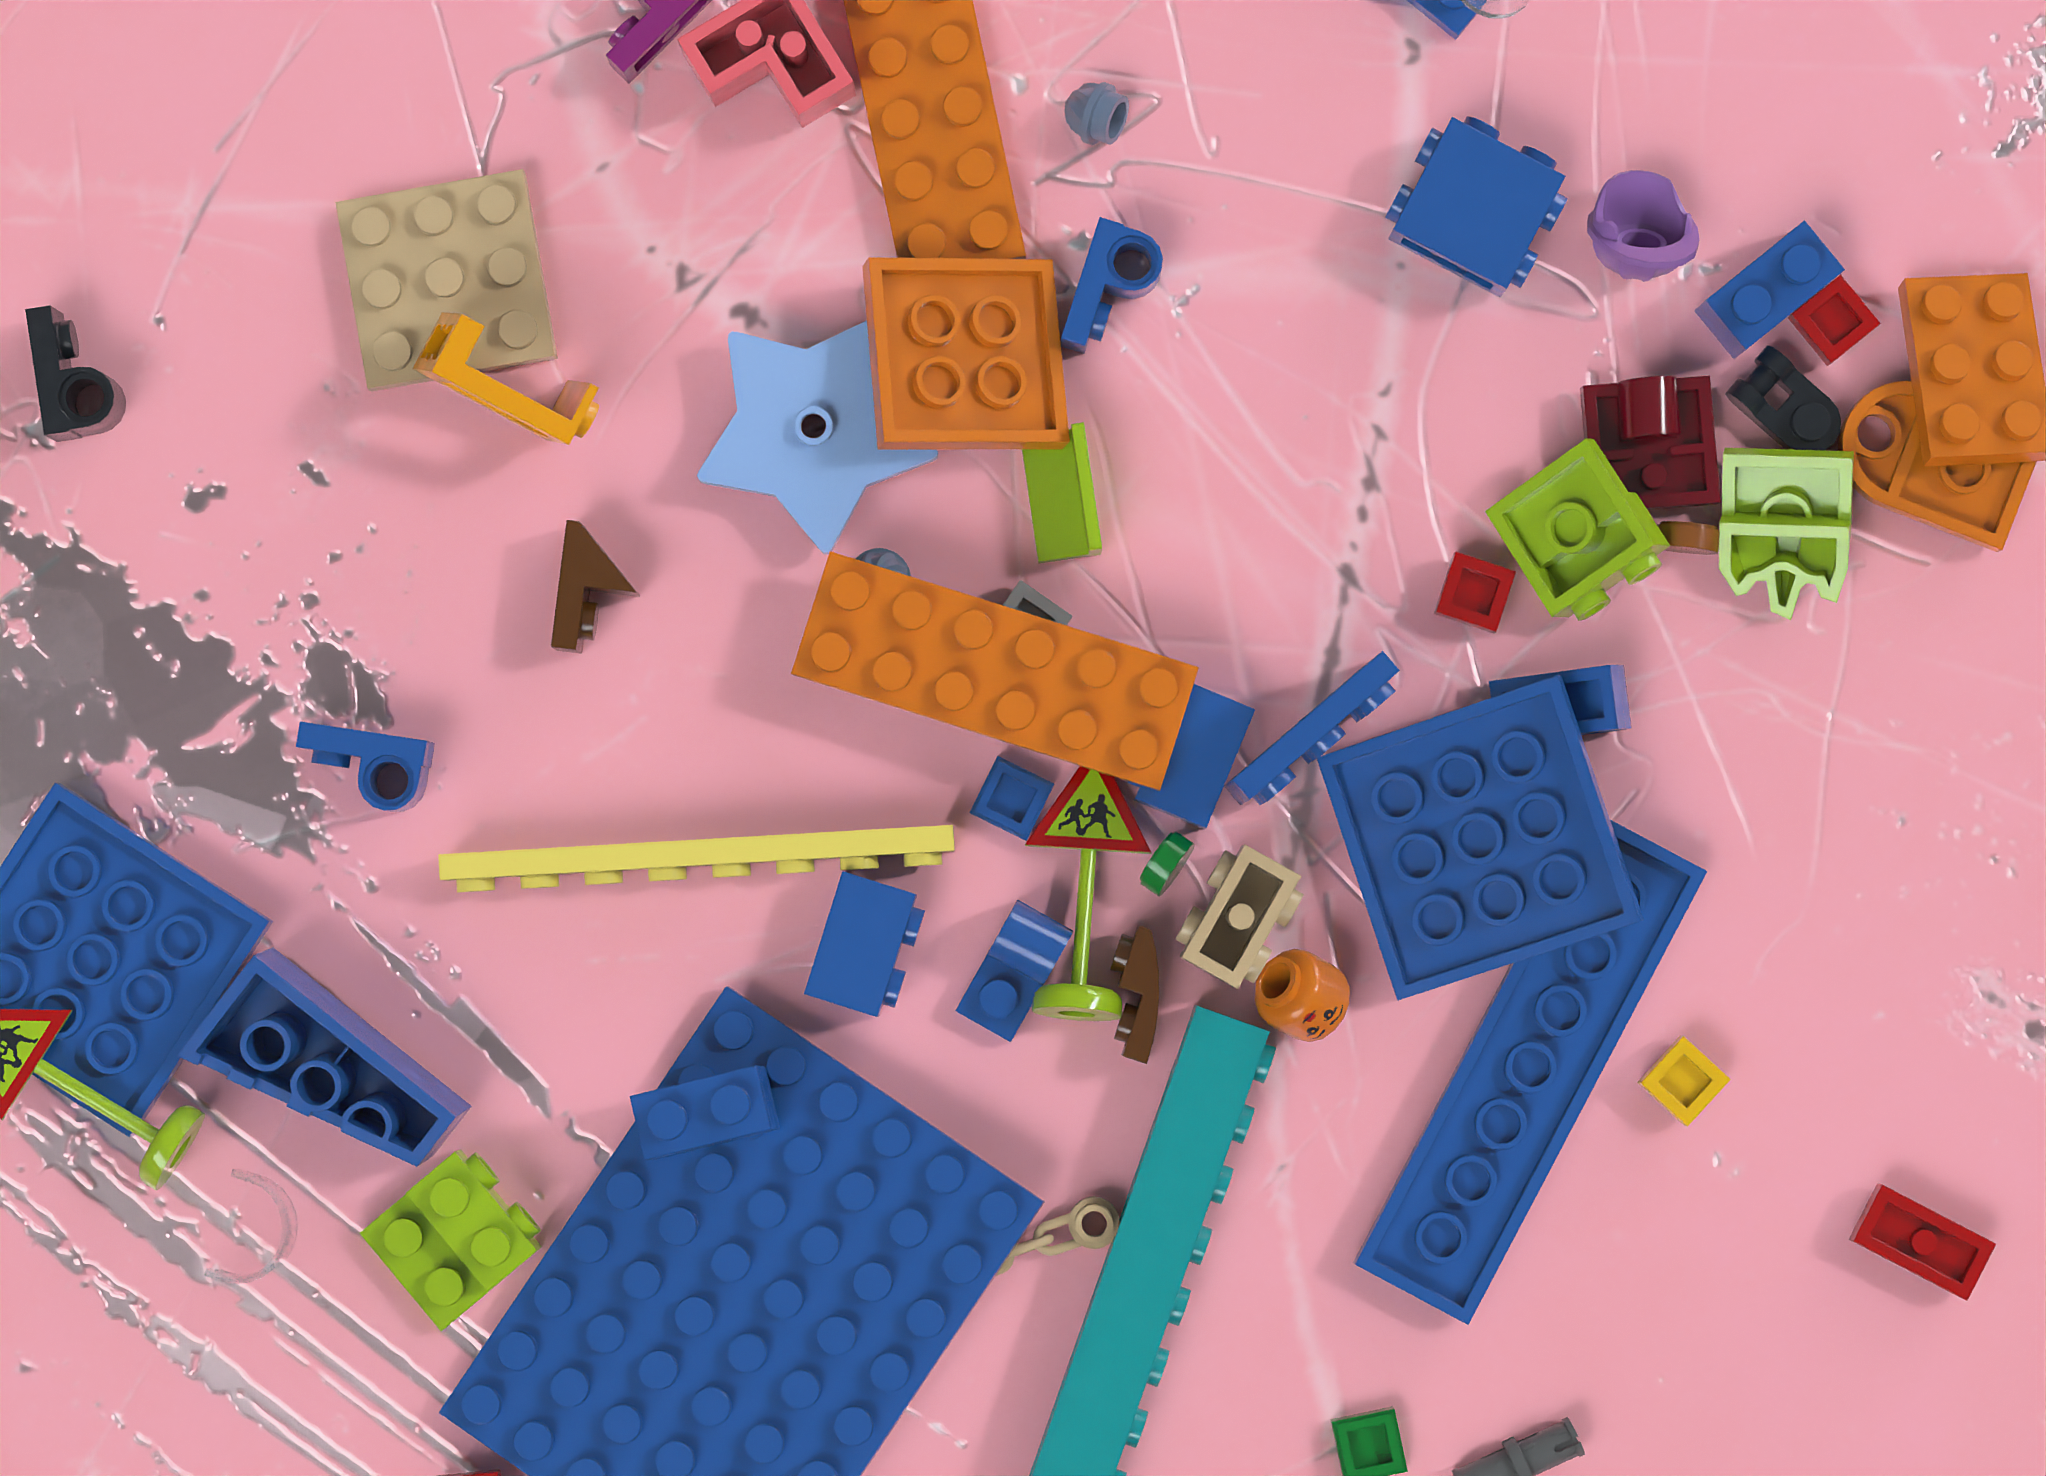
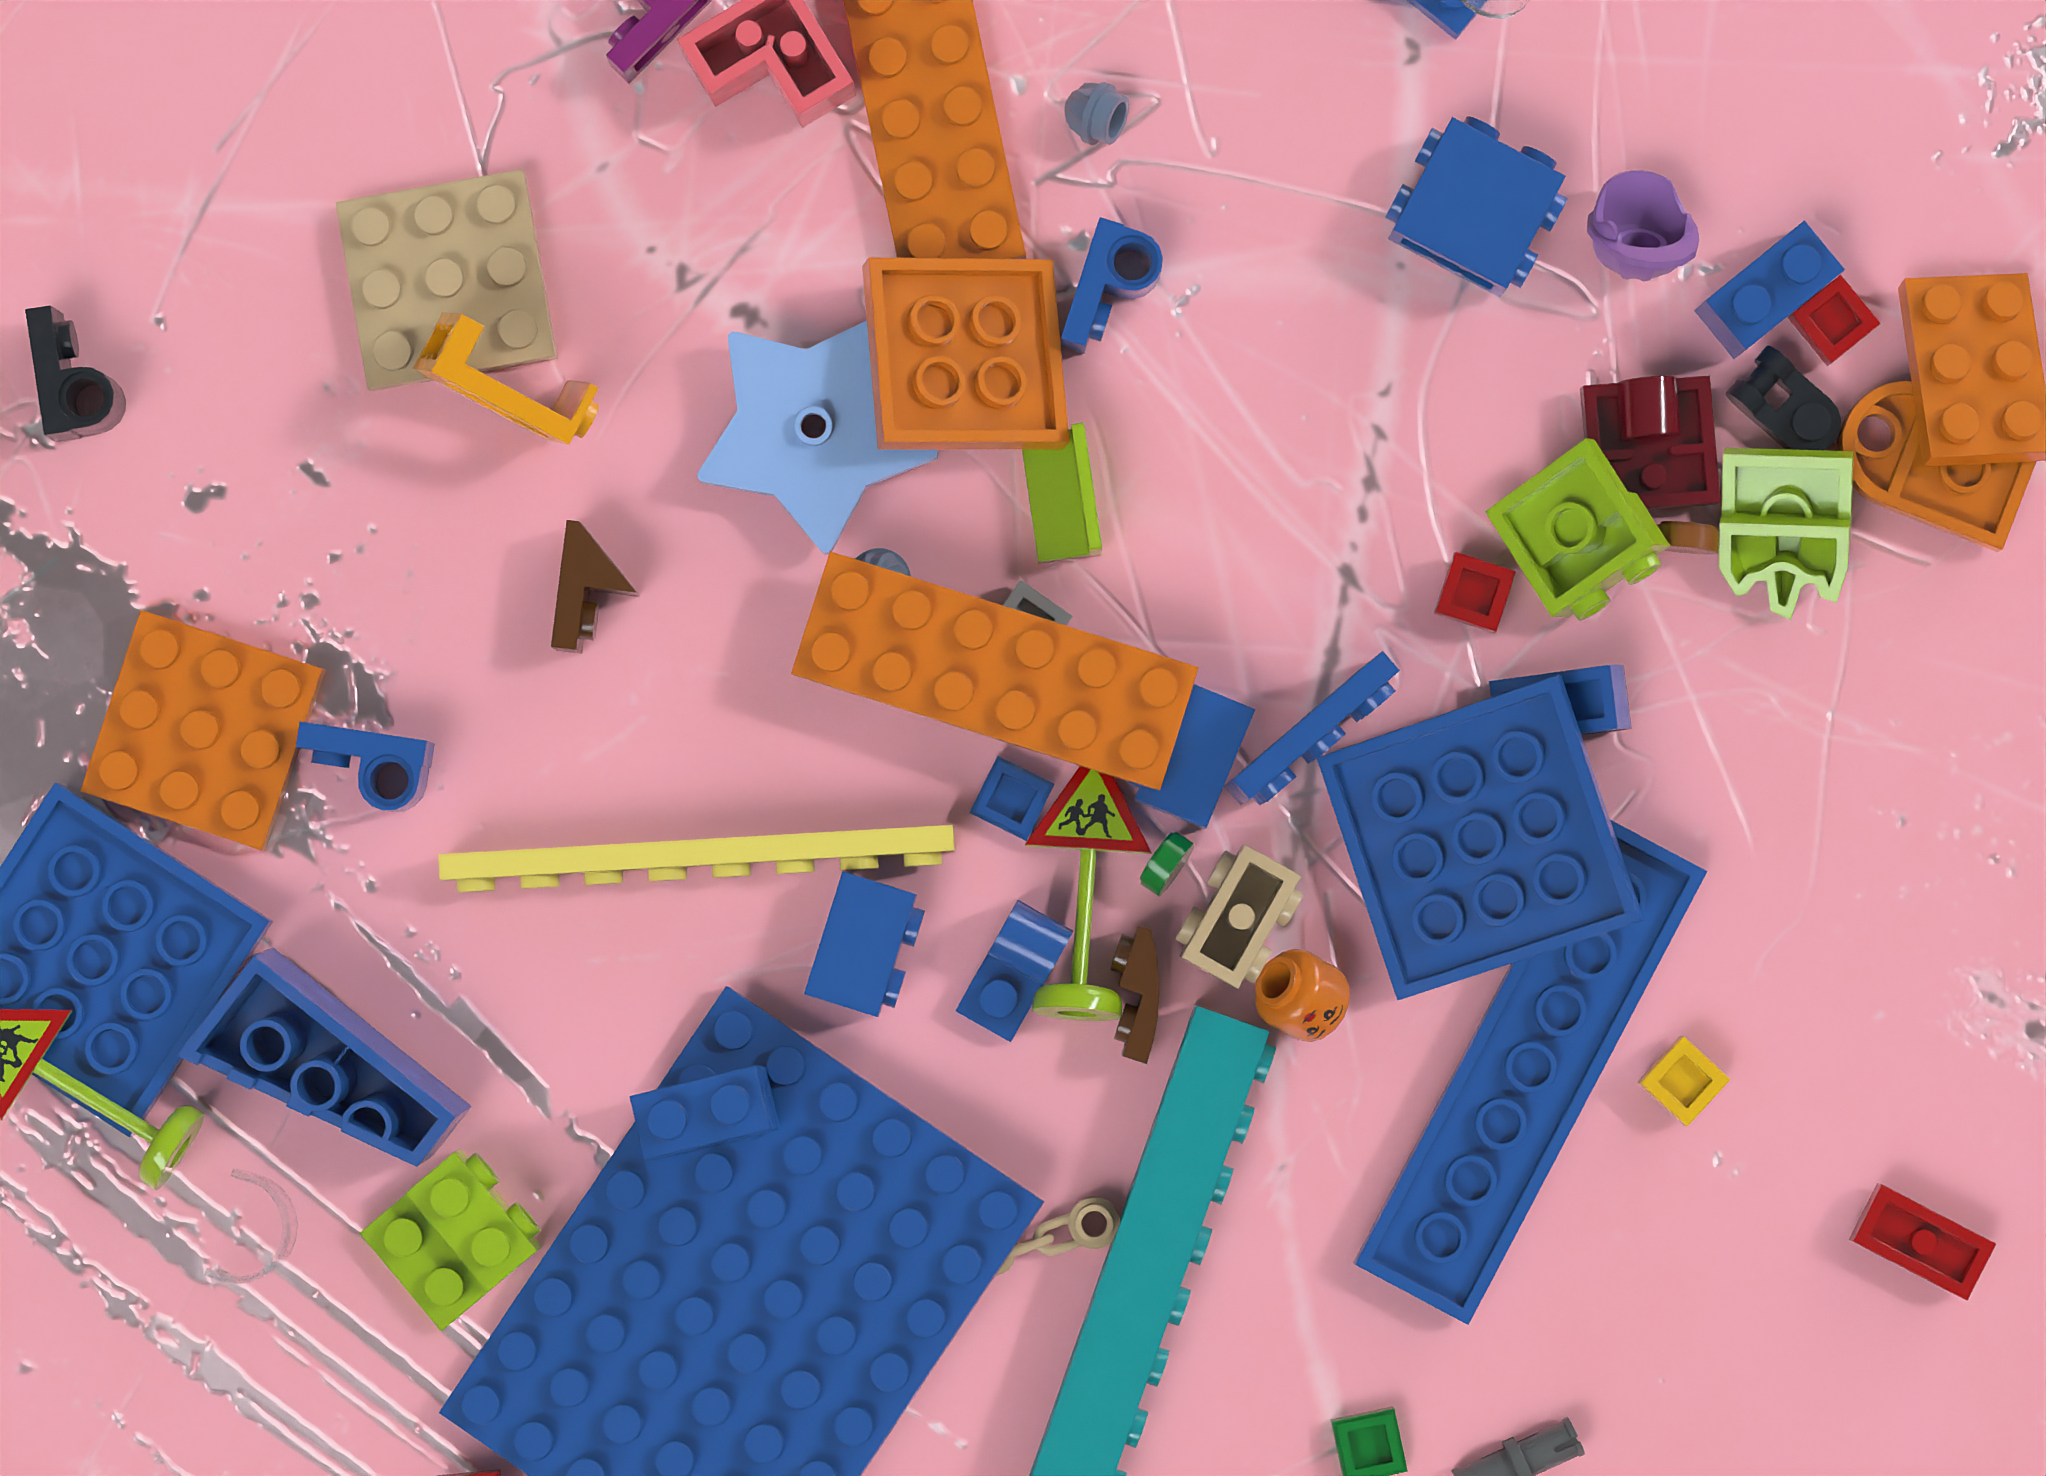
none -> orange plate [80,610,326,851]

